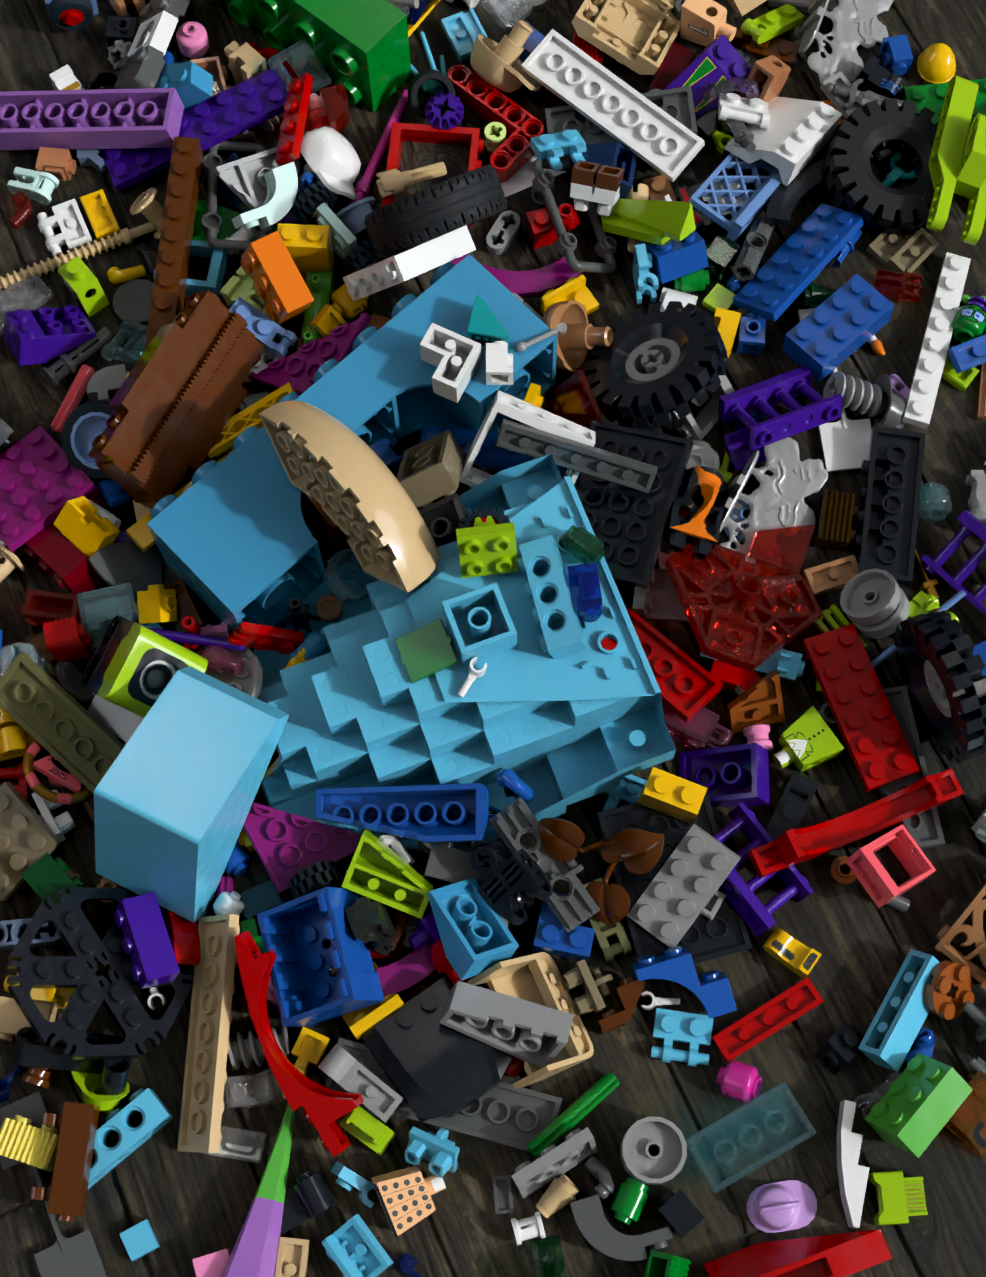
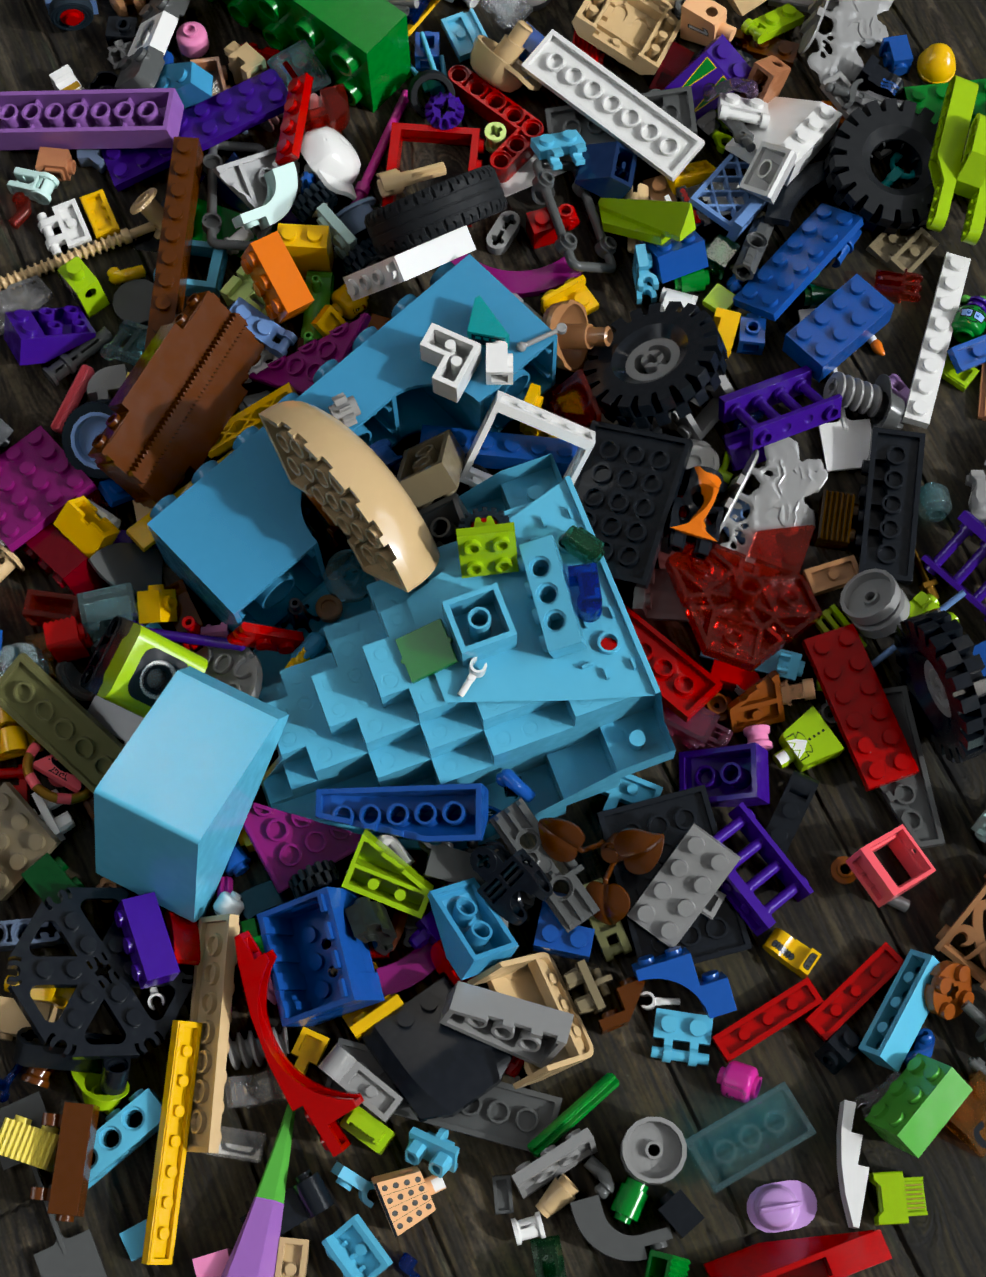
clear pink cone [202,645,245,675] -> none
dark grey tile [495,418,658,494] -> none
hips [570,160,625,216] -> none
yellow brick [637,767,707,823] -> none
red slope [748,768,964,879] -> none
none -> yellow tile [141,1020,203,1265]
none -> light grey gear [328,392,361,427]
none -> blue brick [415,31,440,71]
none -> yellow slope [665,160,717,195]
none -> dark orange plate [701,693,732,722]
none -> white slope [739,141,797,204]
none -> light nougat piece [780,678,816,706]
none -> red plate [804,942,904,1042]

